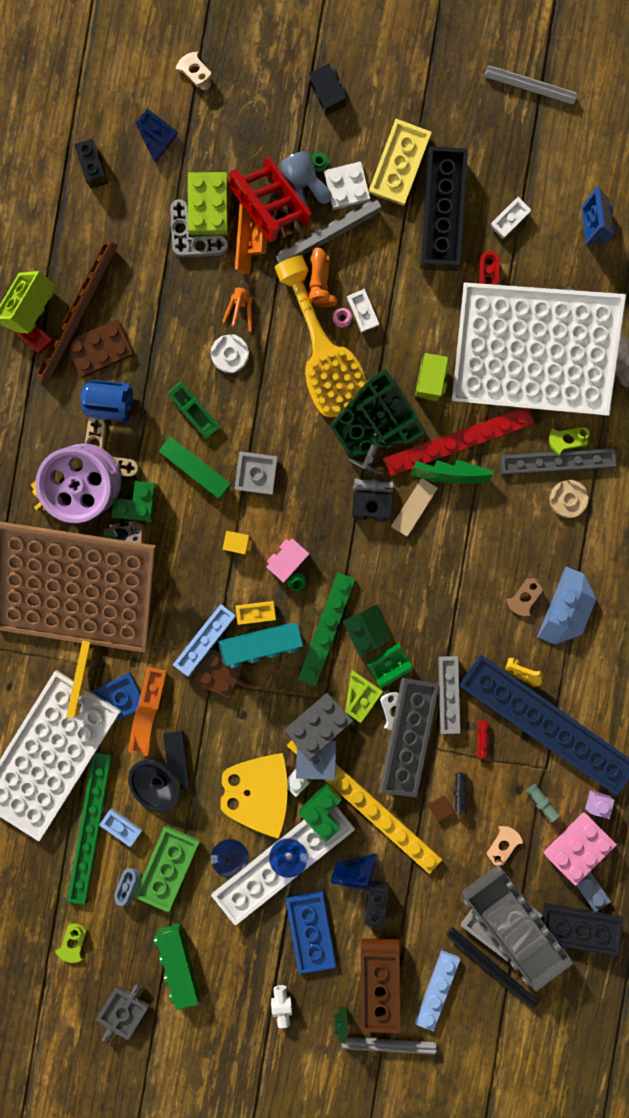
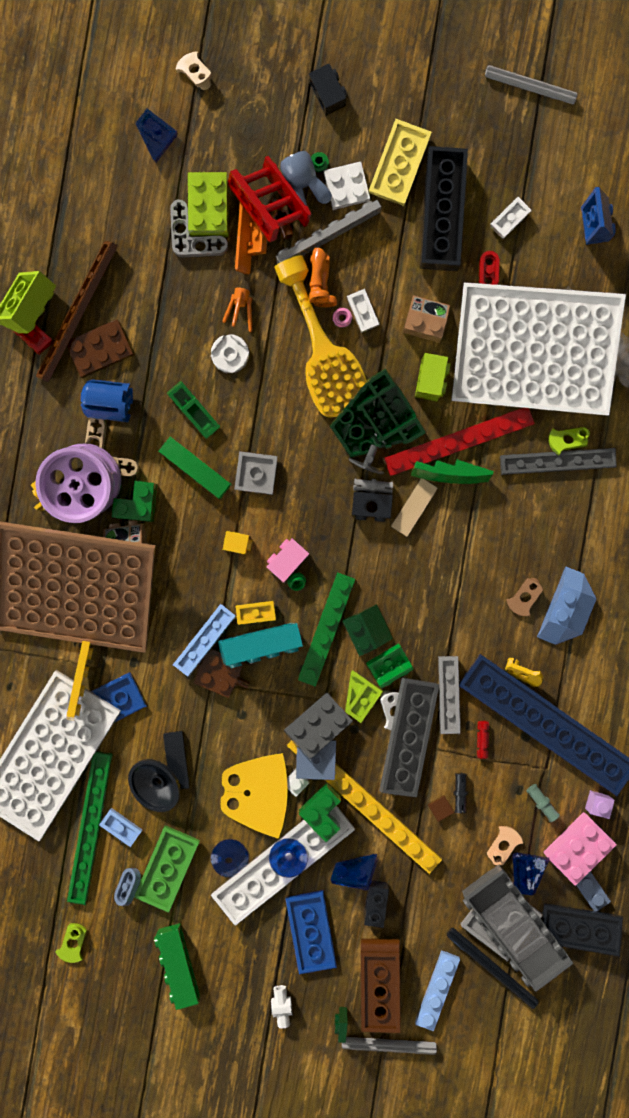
black brick [74,138,108,189] -> none
dark grey plate [96,983,149,1043] -> none
orange piece [128,667,166,756] -> none
tan tile [549,480,589,518] -> none
none -> medium nougat slope [403,295,450,343]
none -> clear blue wing [513,852,549,896]

